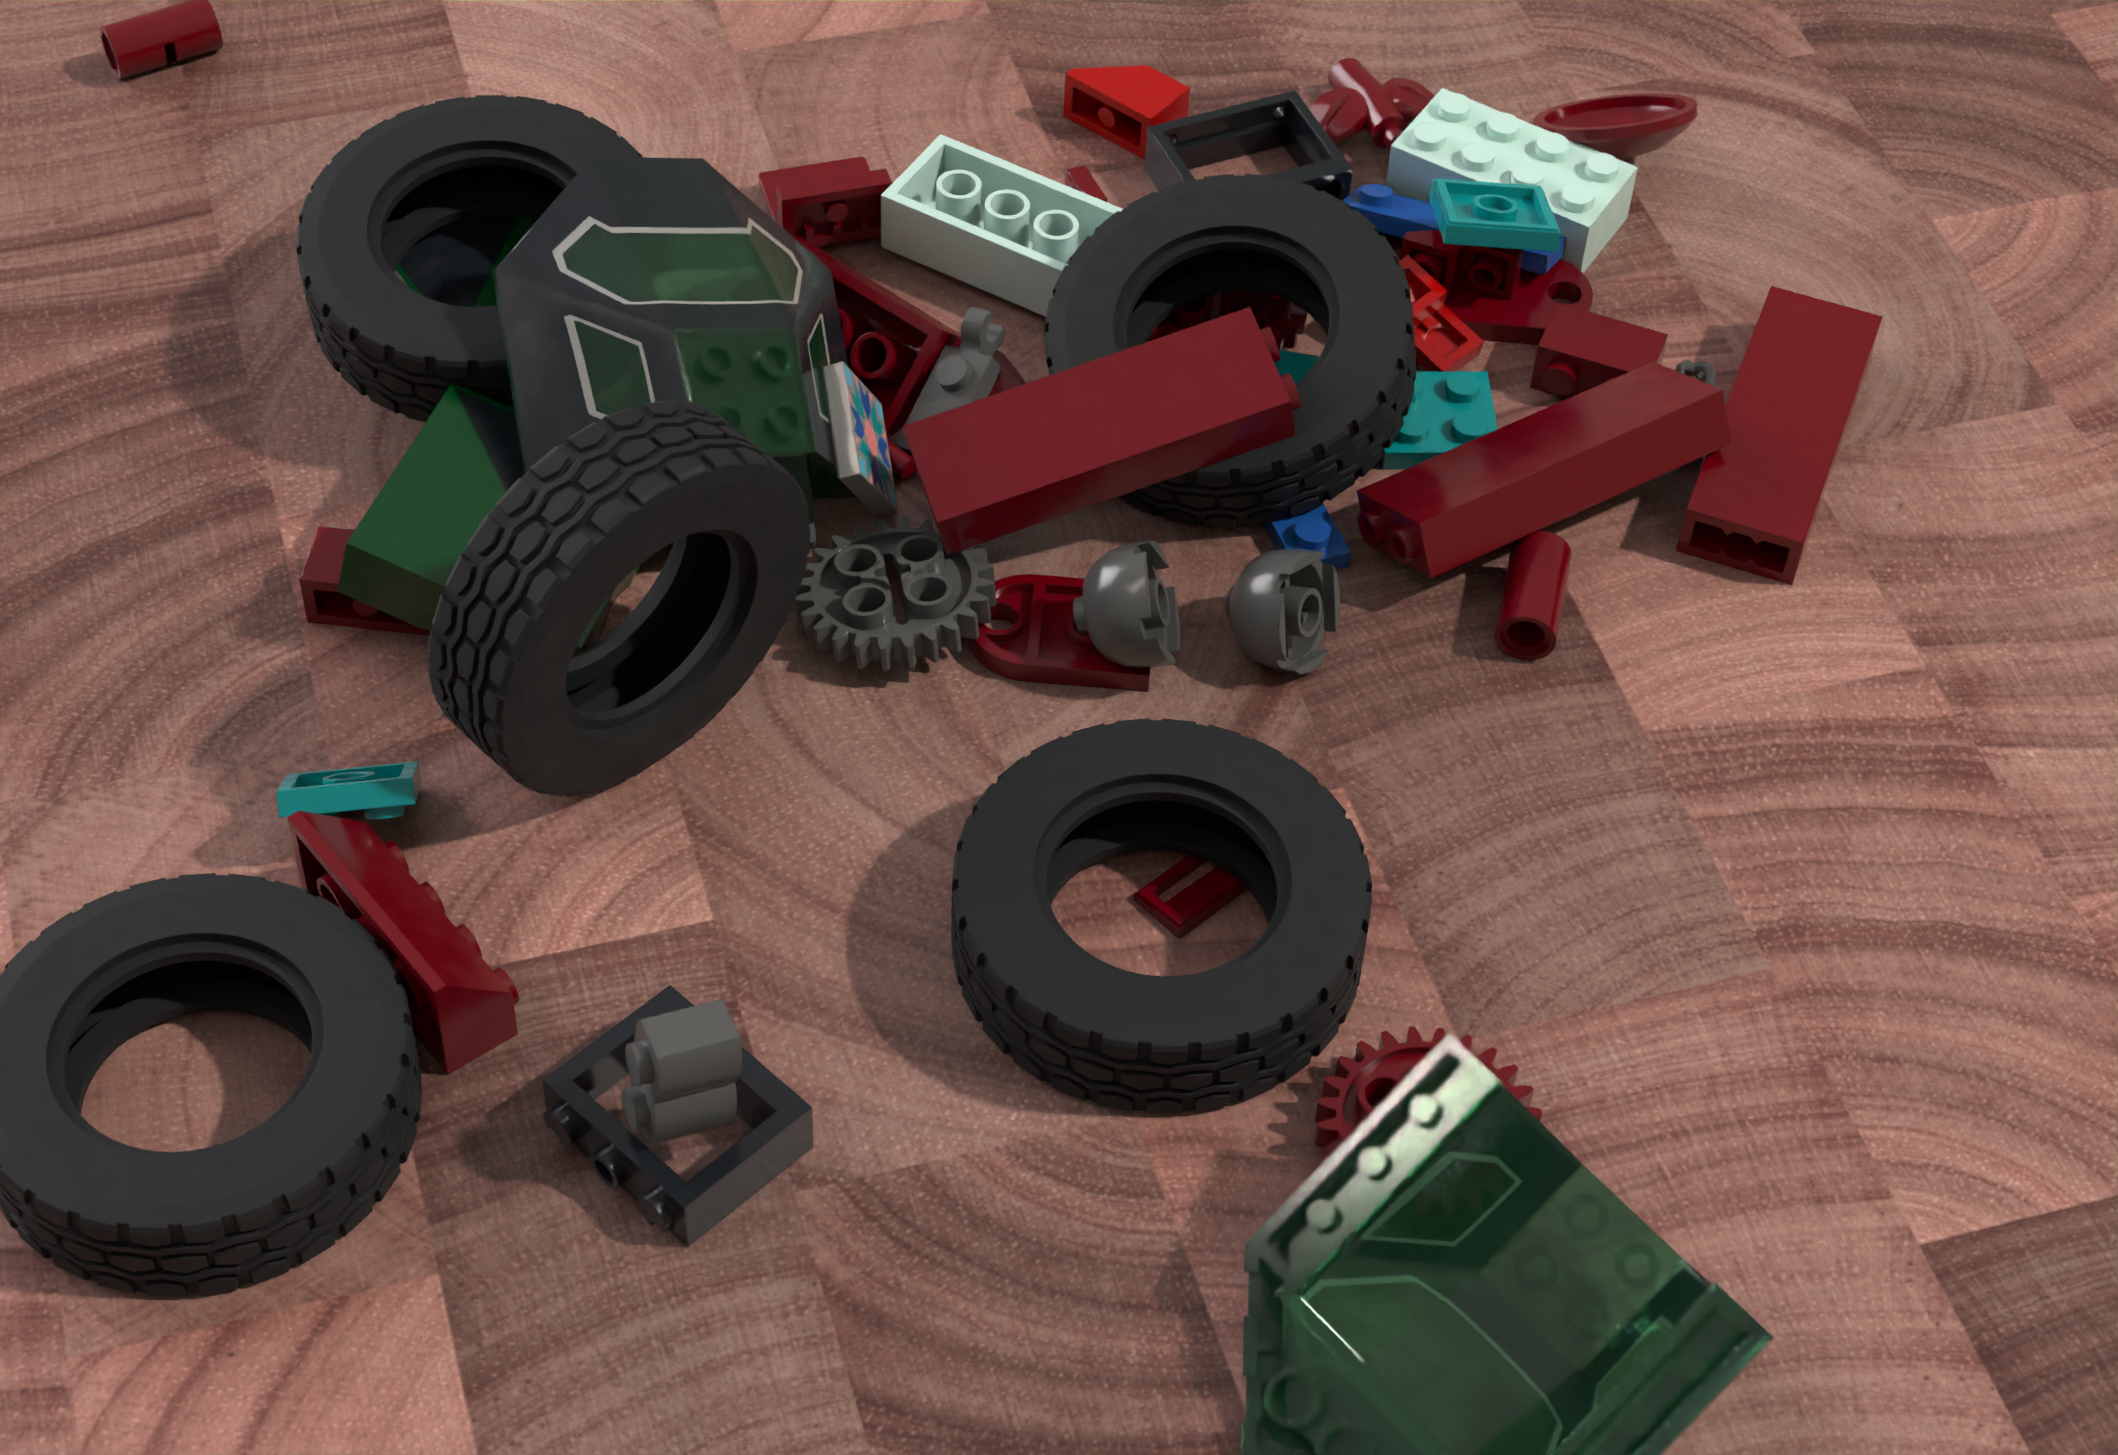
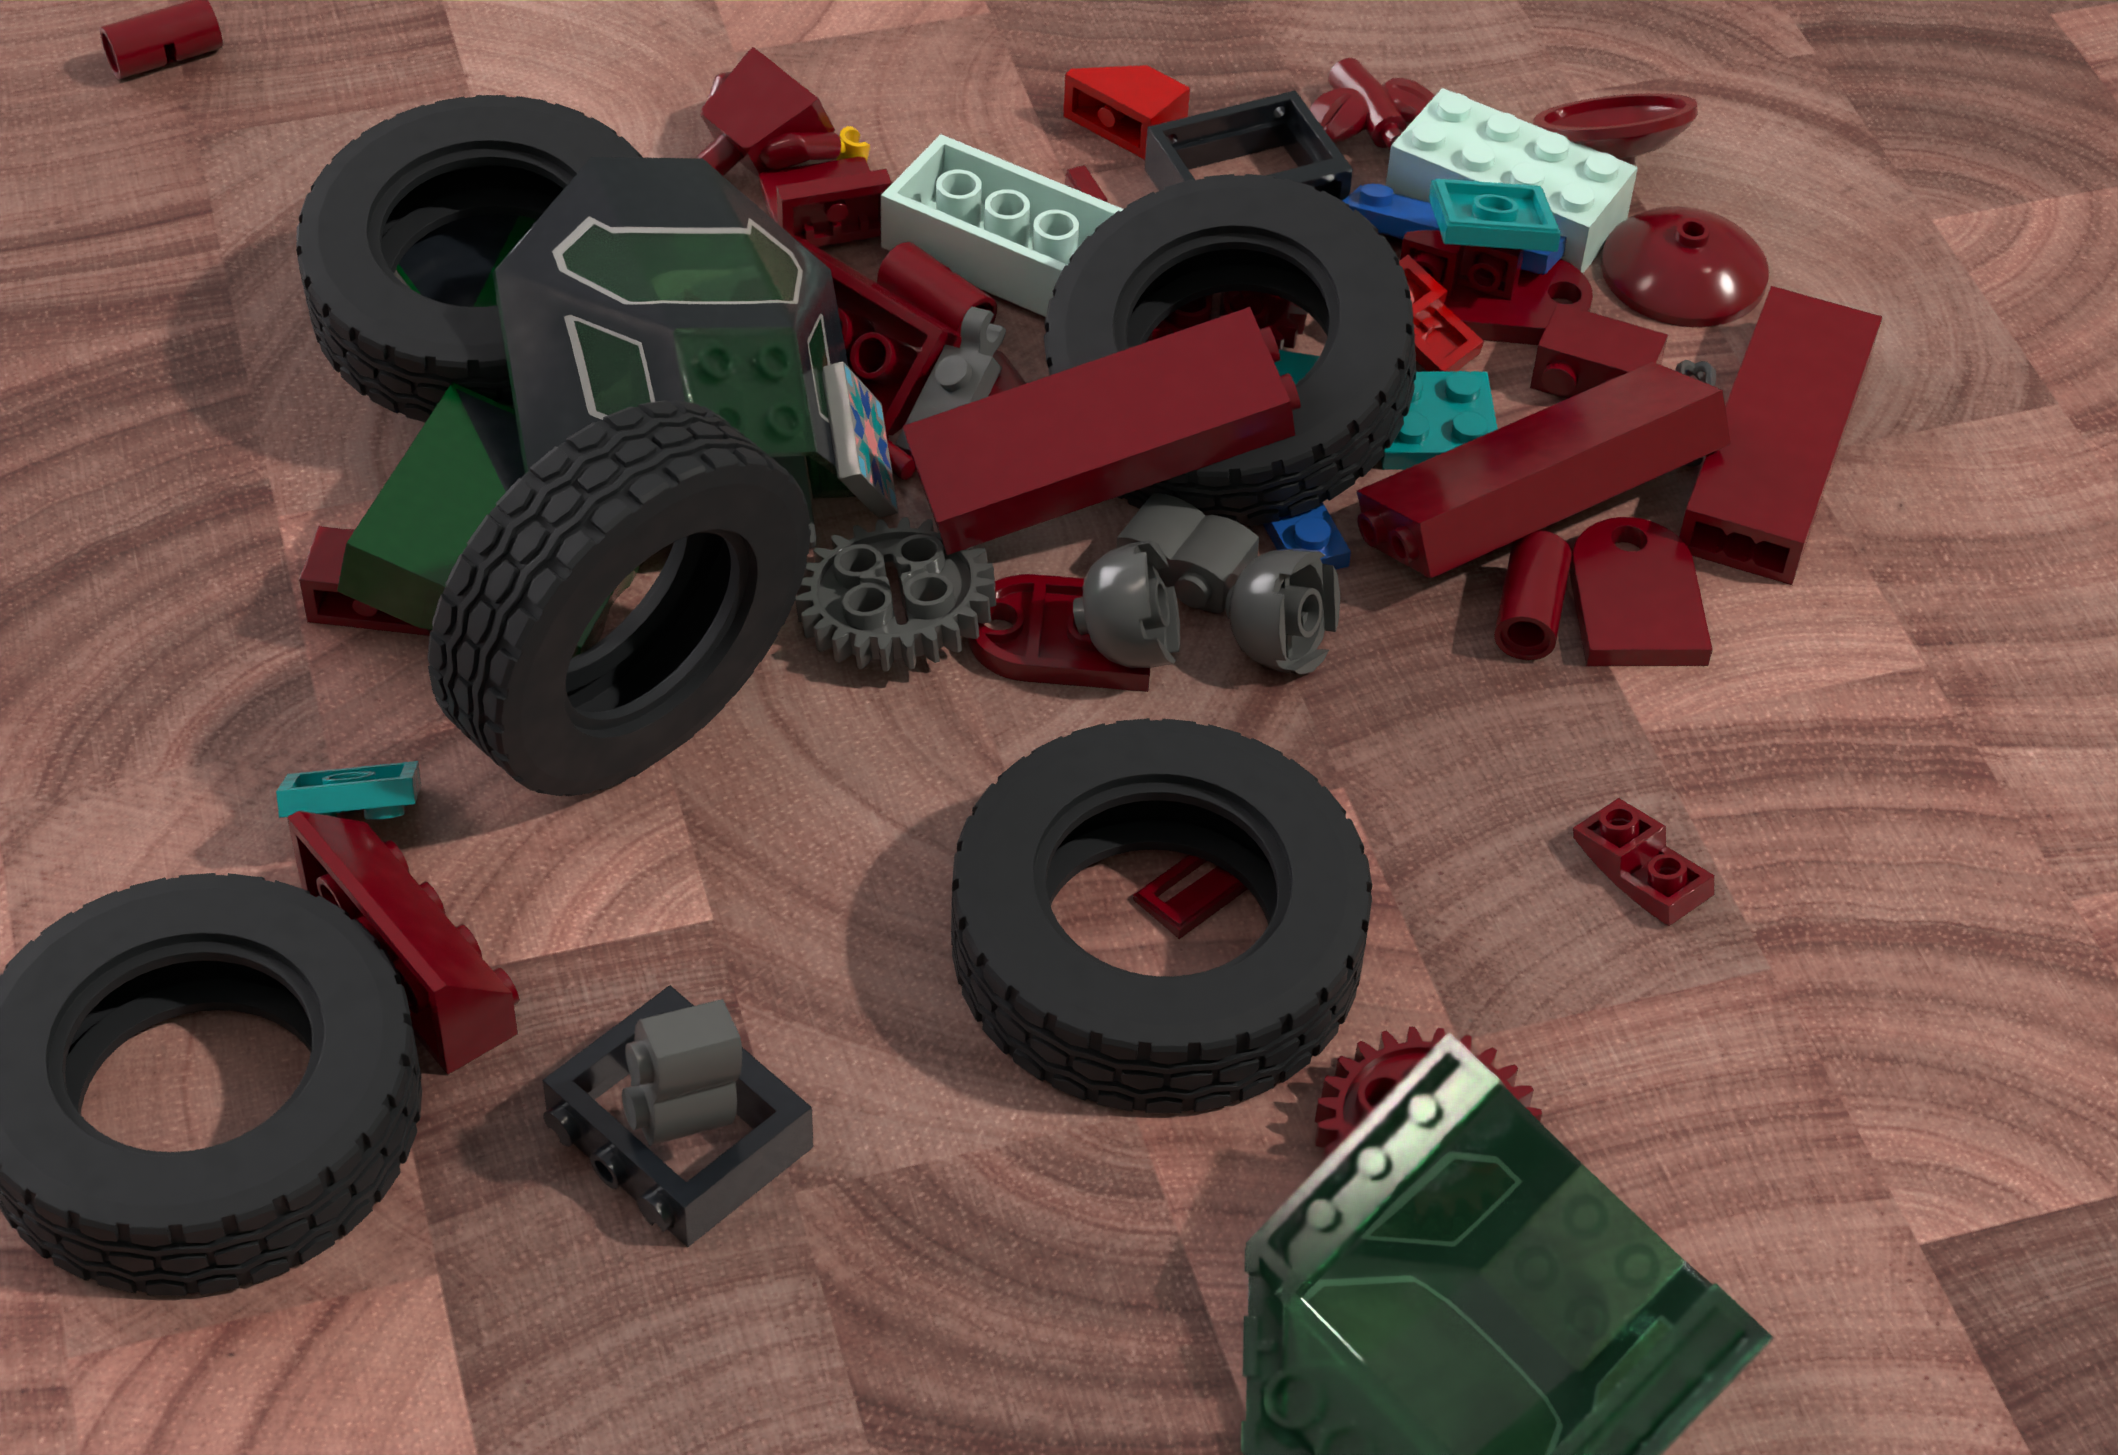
none -> dark red torso [696,47,870,177]
none -> dark red pin [877,242,997,334]
none -> dark grey brick [1116,493,1259,613]
none -> dark red tile [1570,517,1713,666]
none -> dark red slope [1573,798,1714,926]
none -> dark red dish [1601,206,1769,327]

